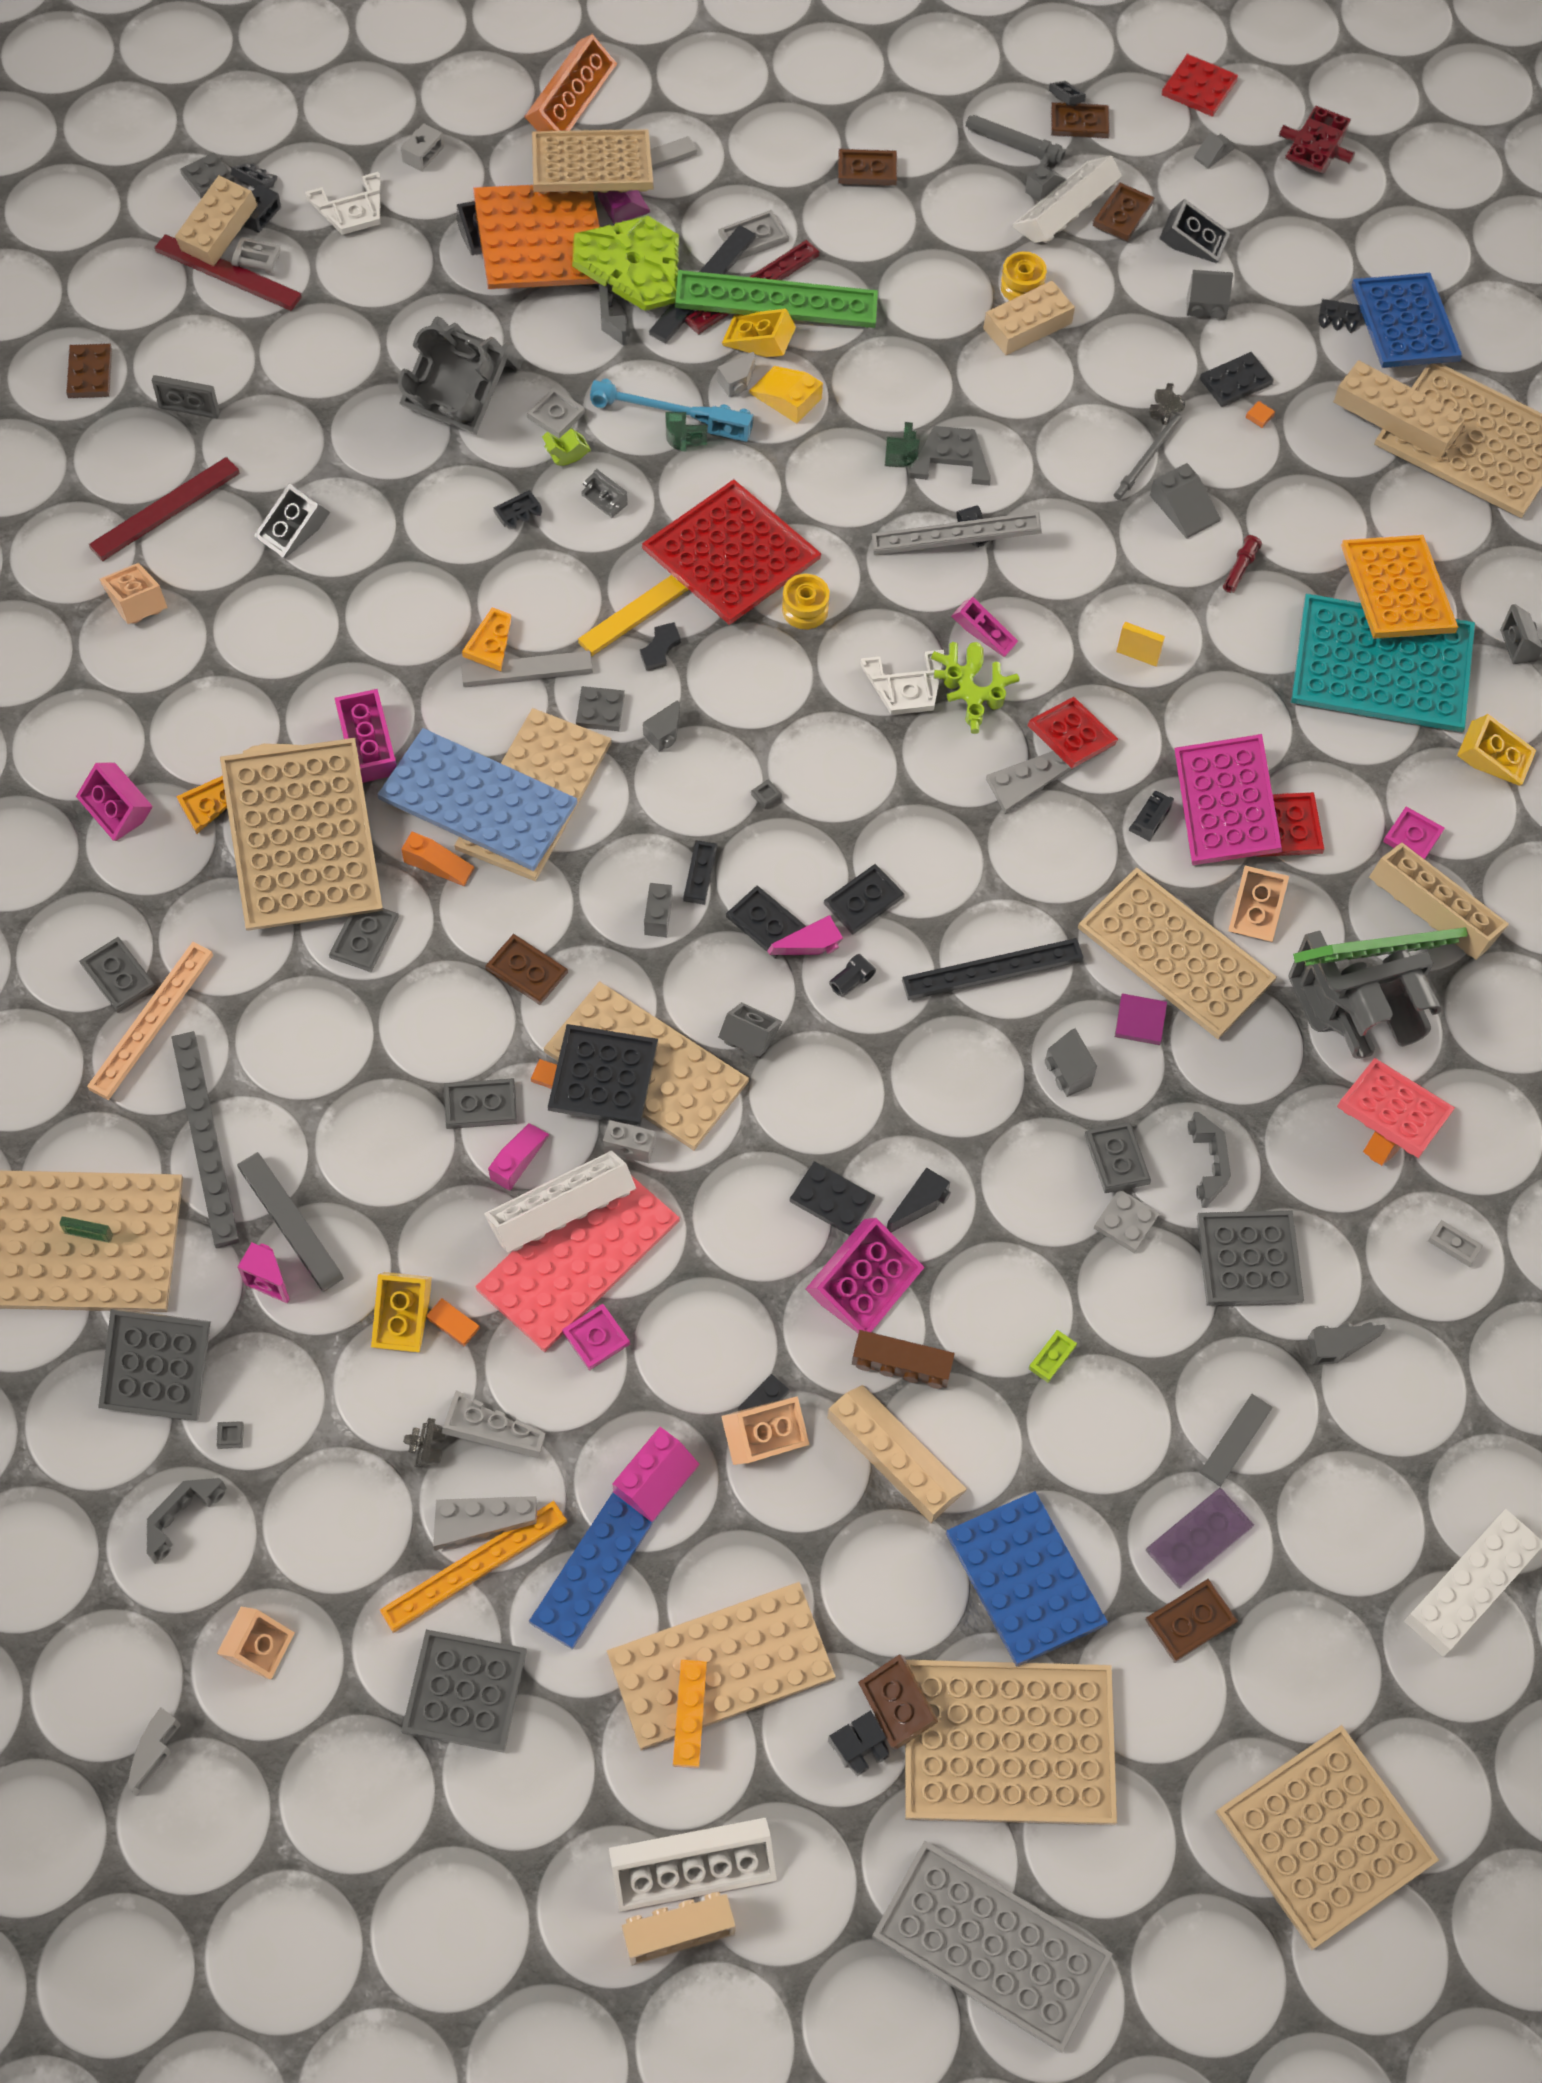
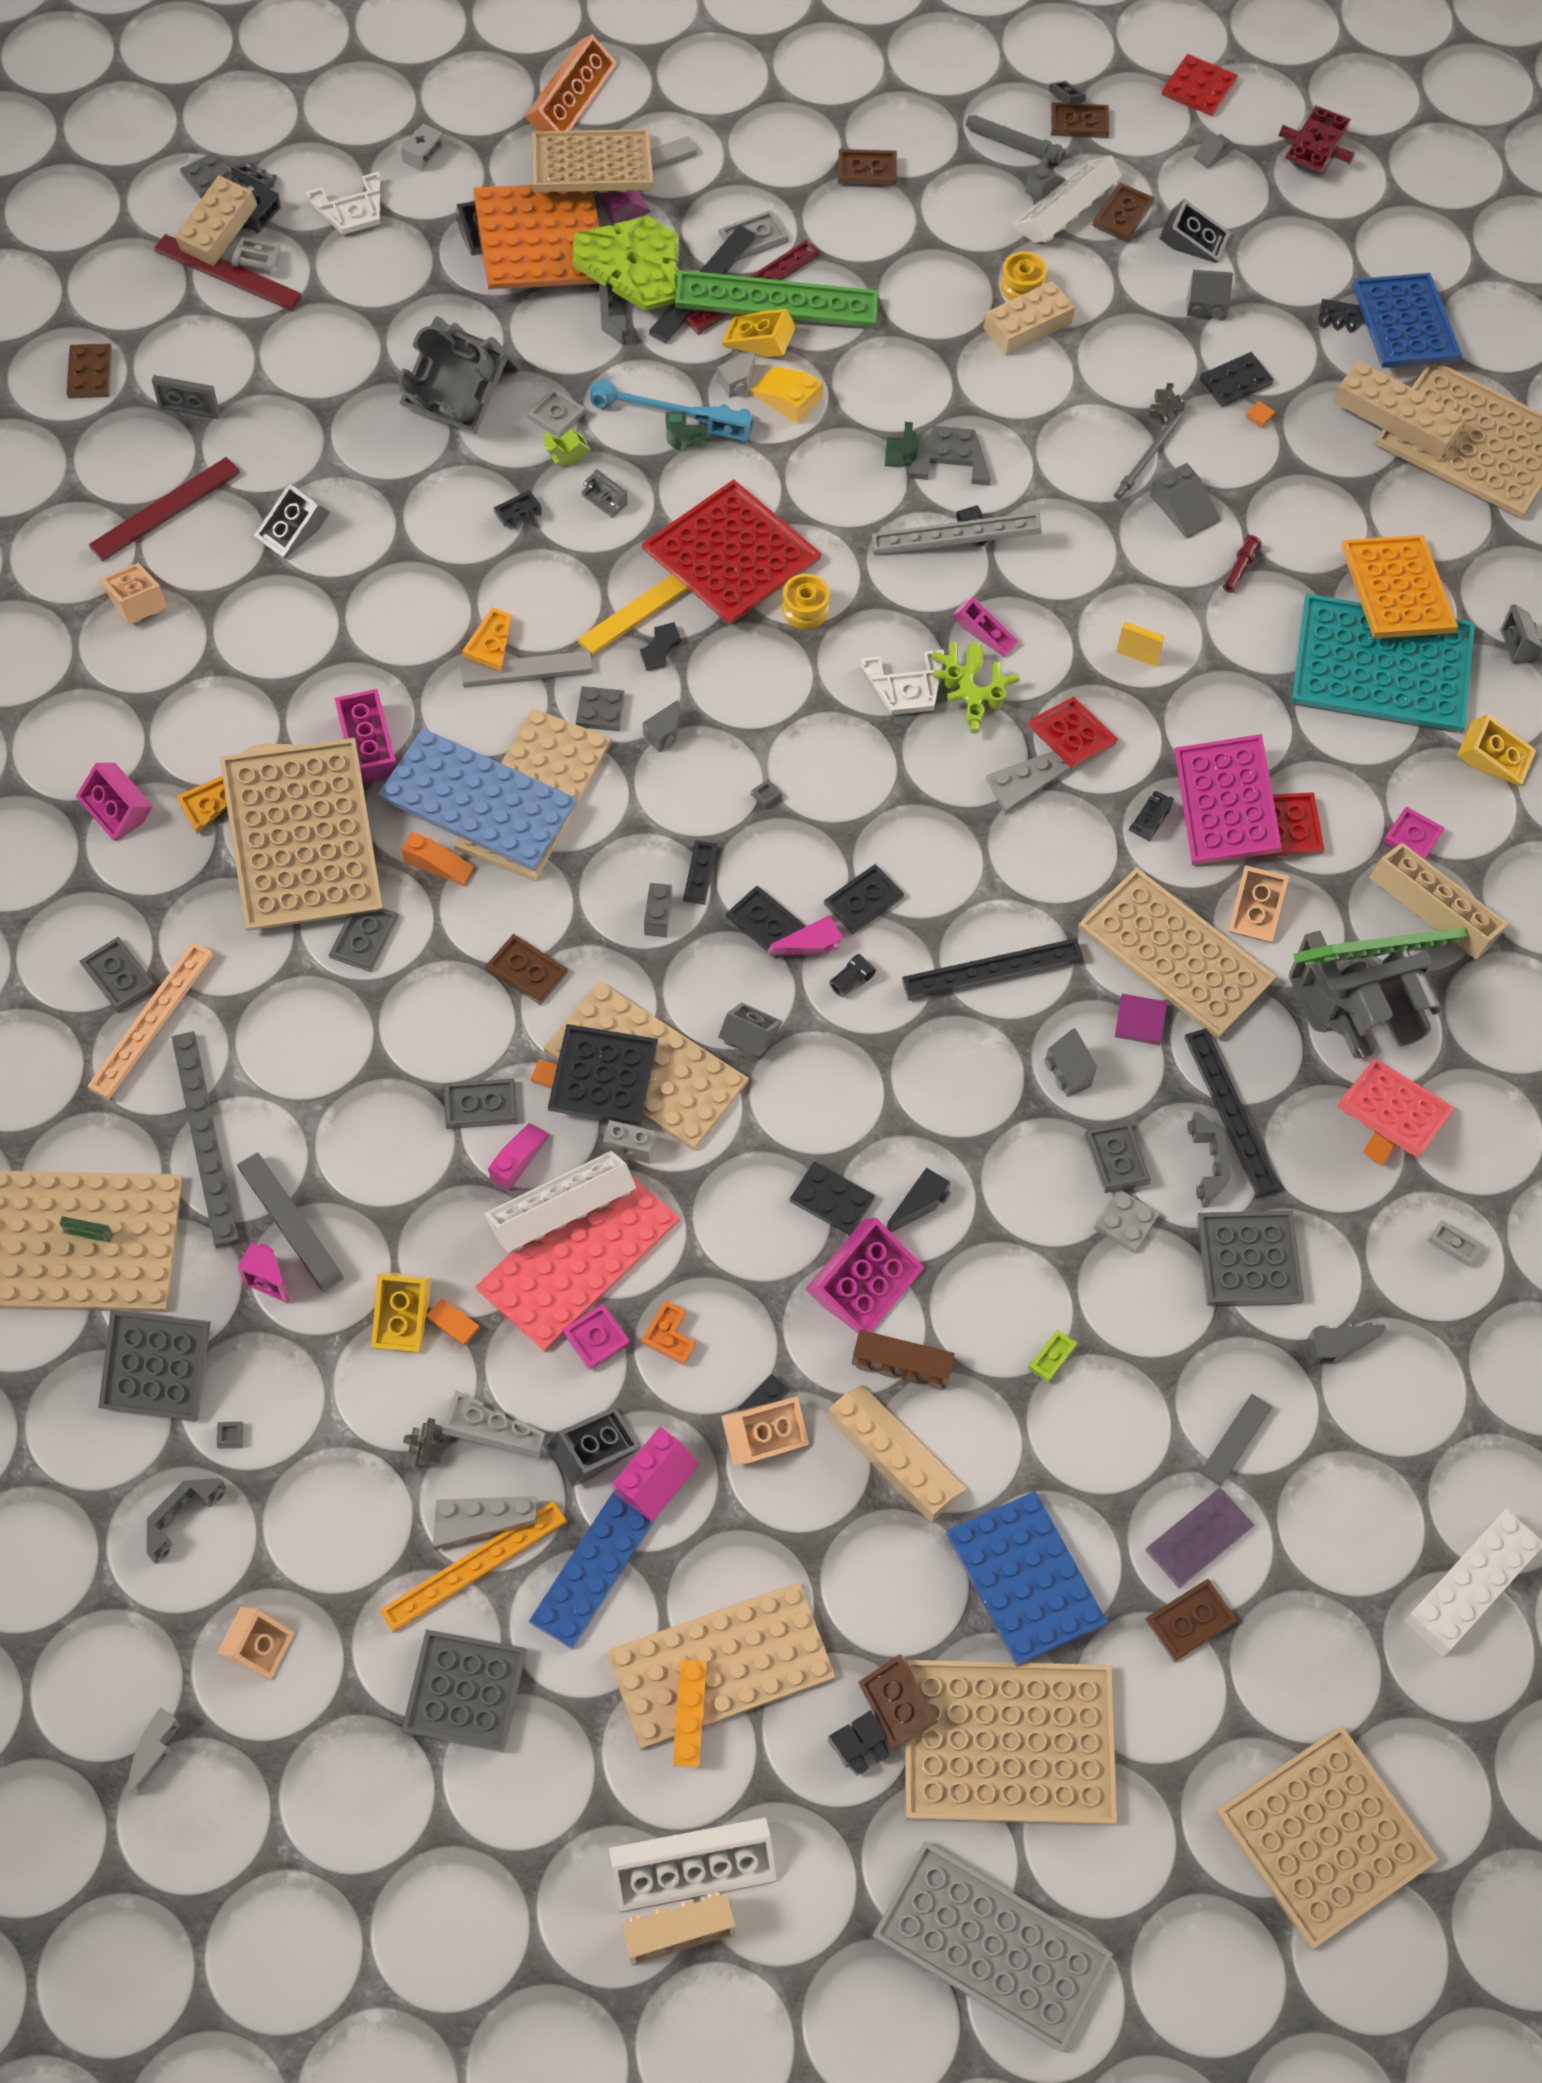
none -> black slope [547,1406,641,1487]
none -> orange plate [641,1300,696,1366]
none -> black tile [1184,1028,1280,1198]

